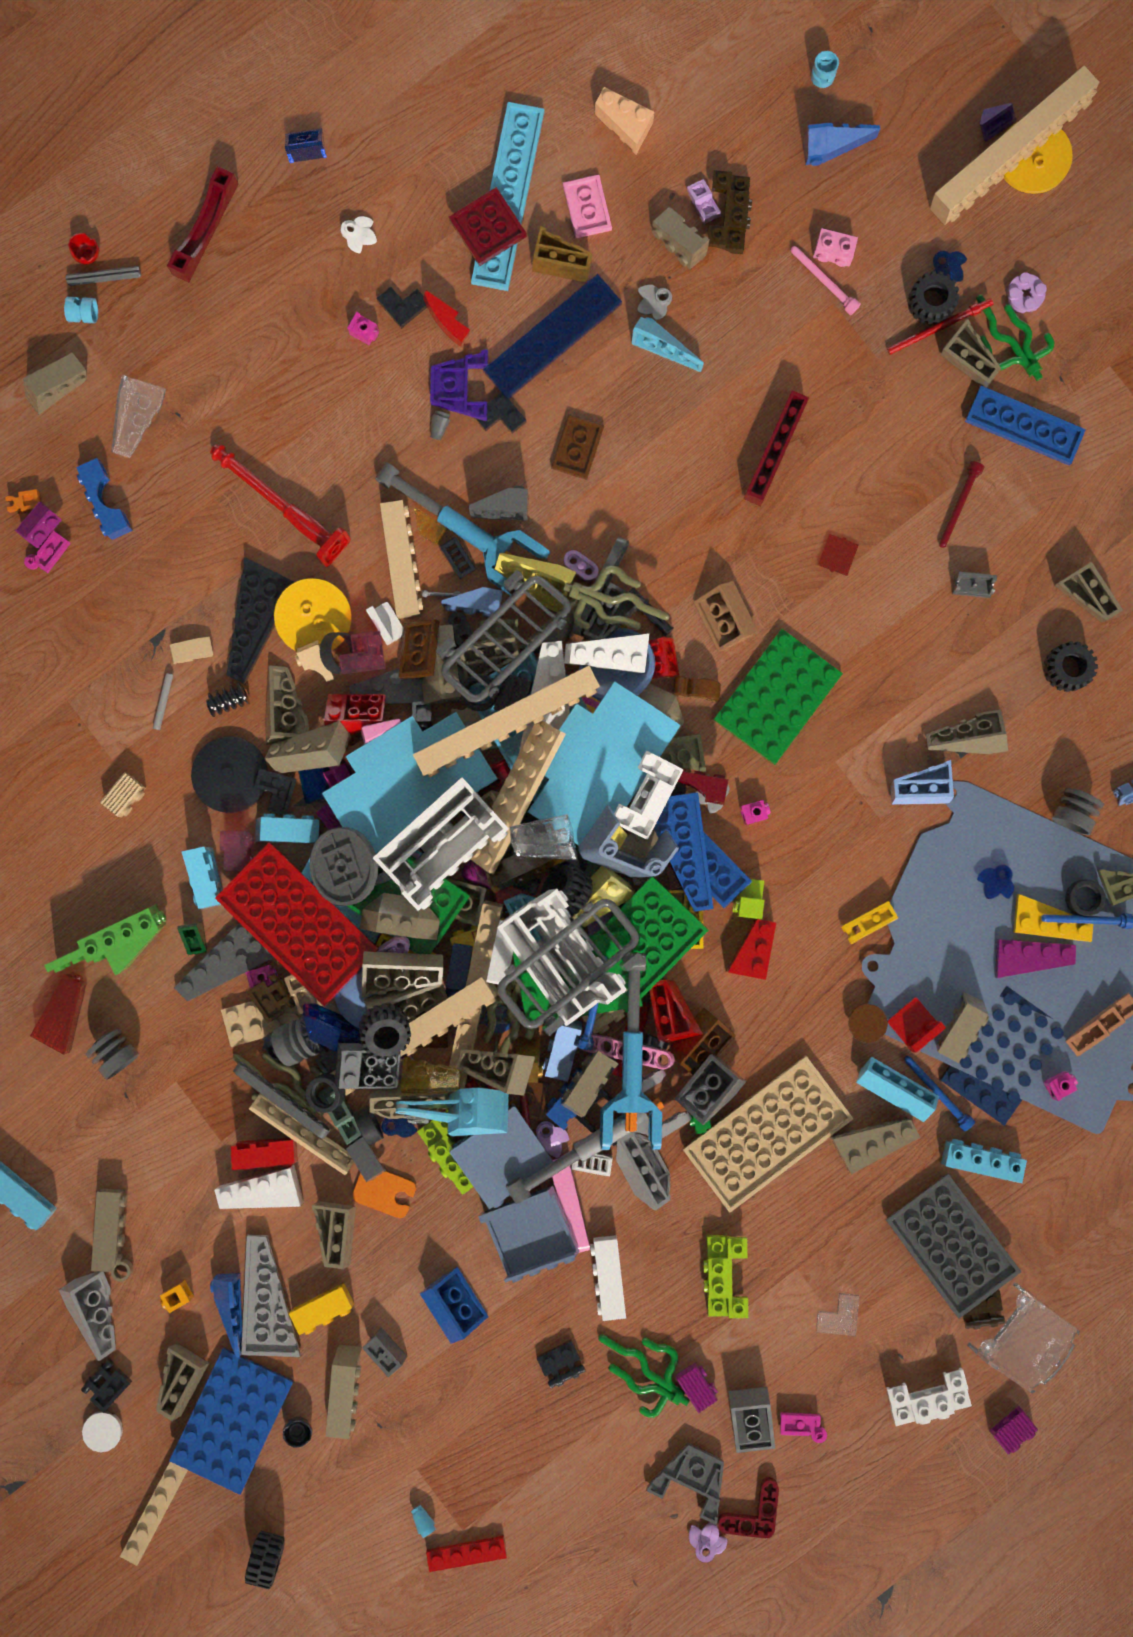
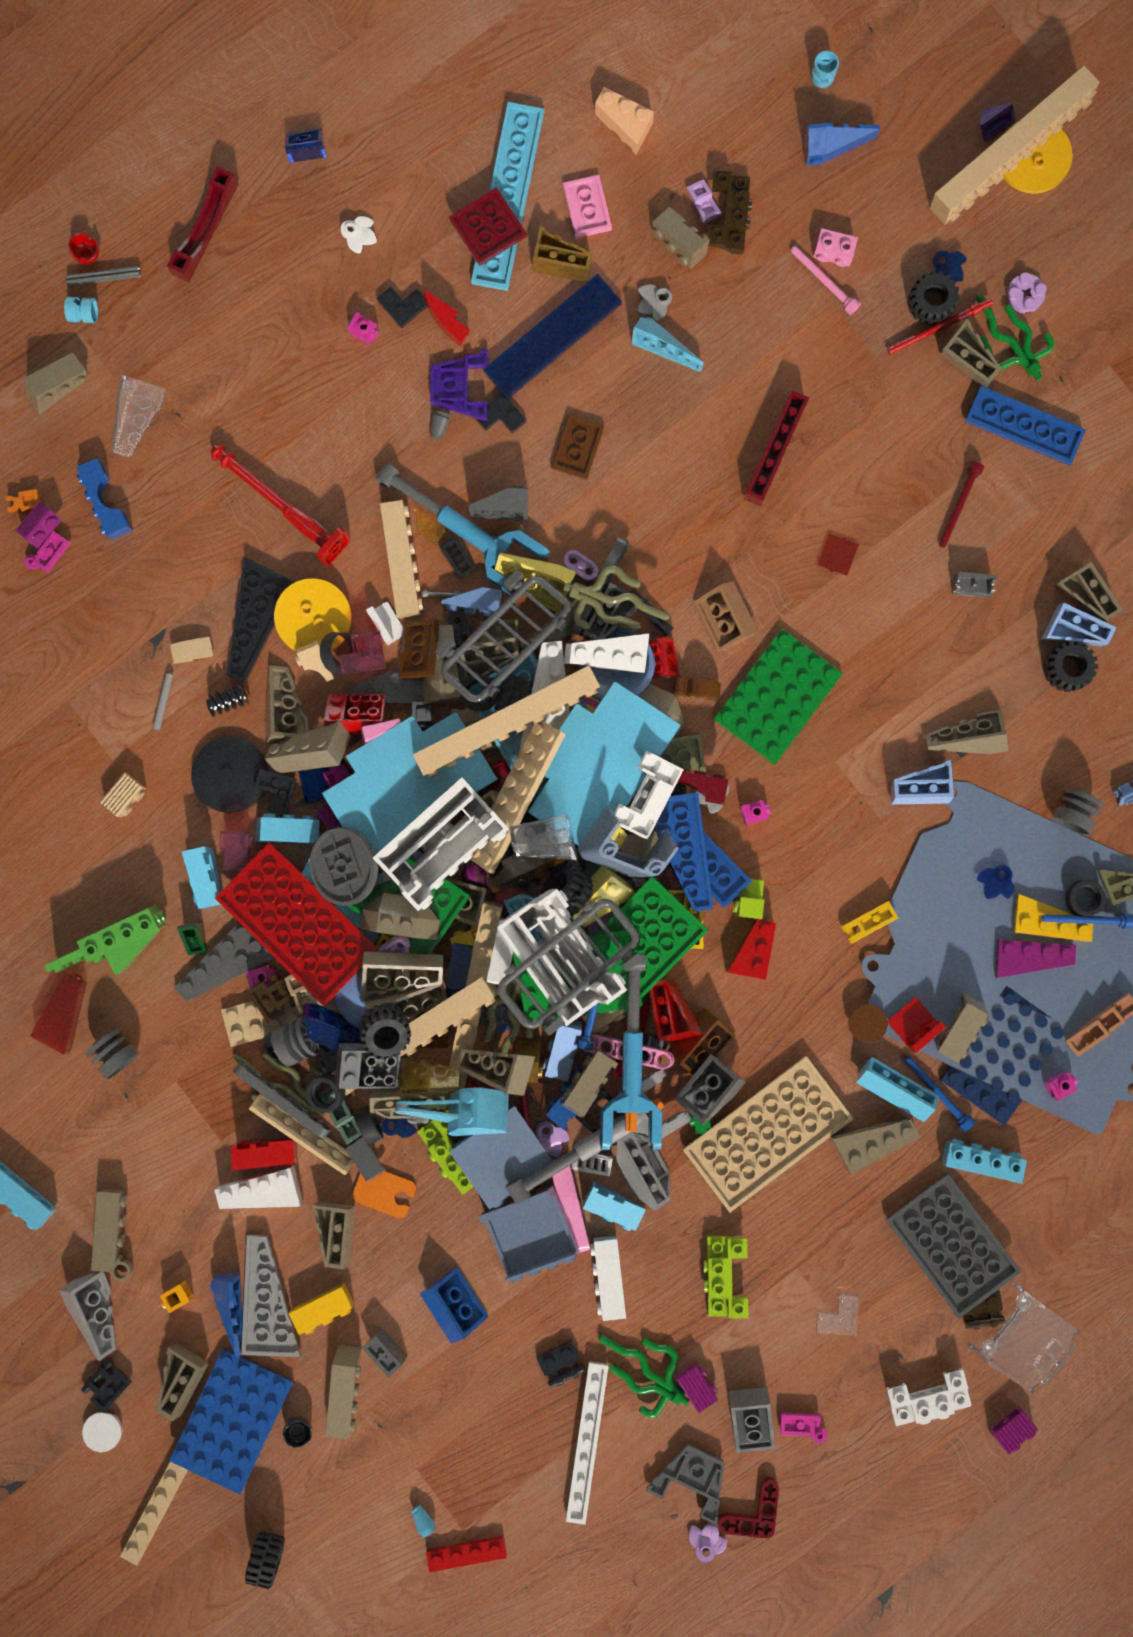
none -> white plate [566,1361,608,1524]
none -> medium azure wedge [583,1181,646,1231]
none -> light blue wedge [1041,603,1116,647]

